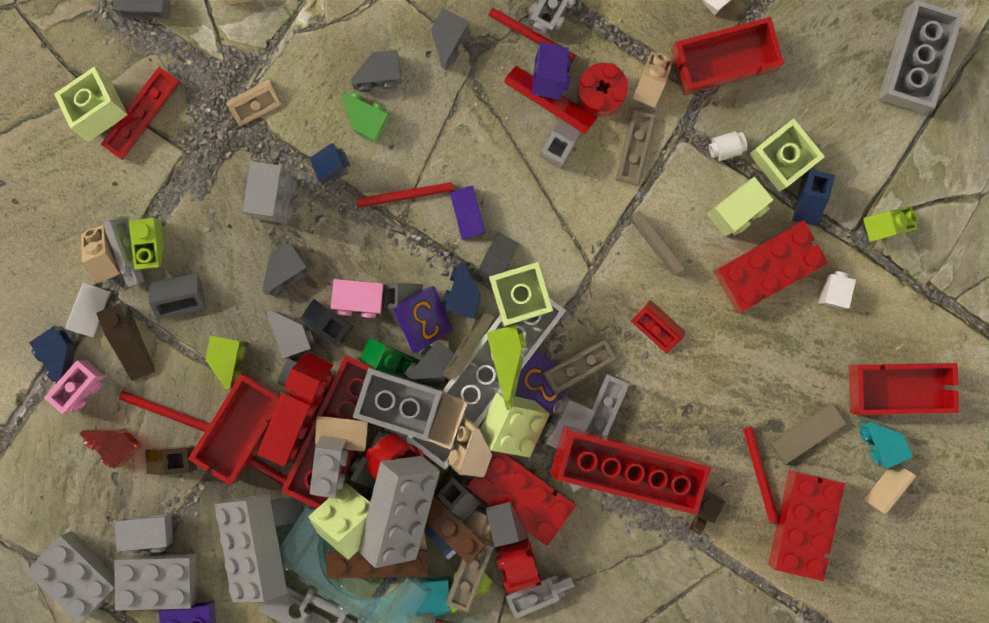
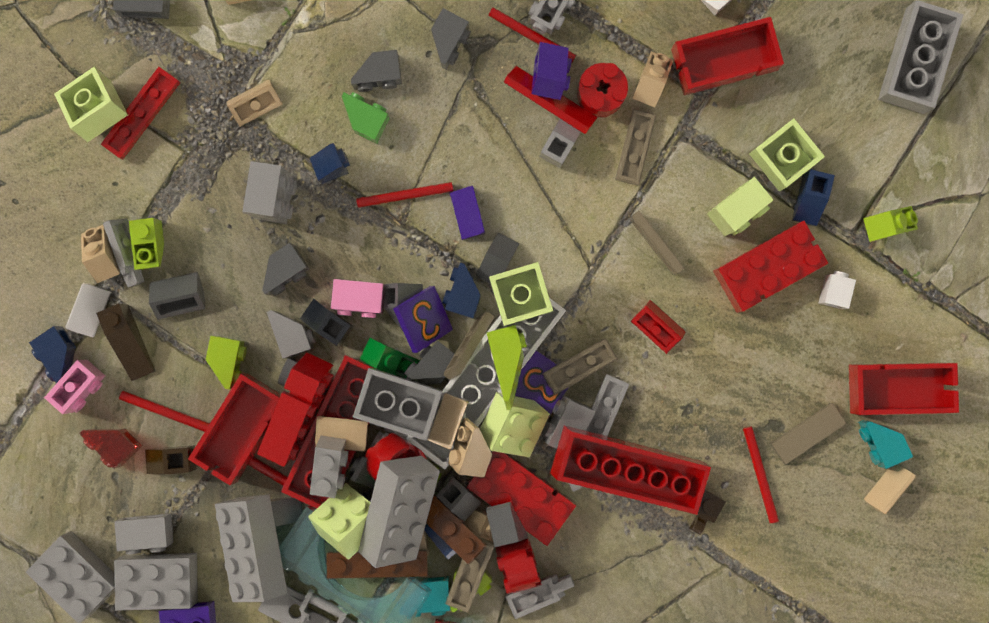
white brick [709,131,748,161] -> none
red piece [768,469,845,581] -> none

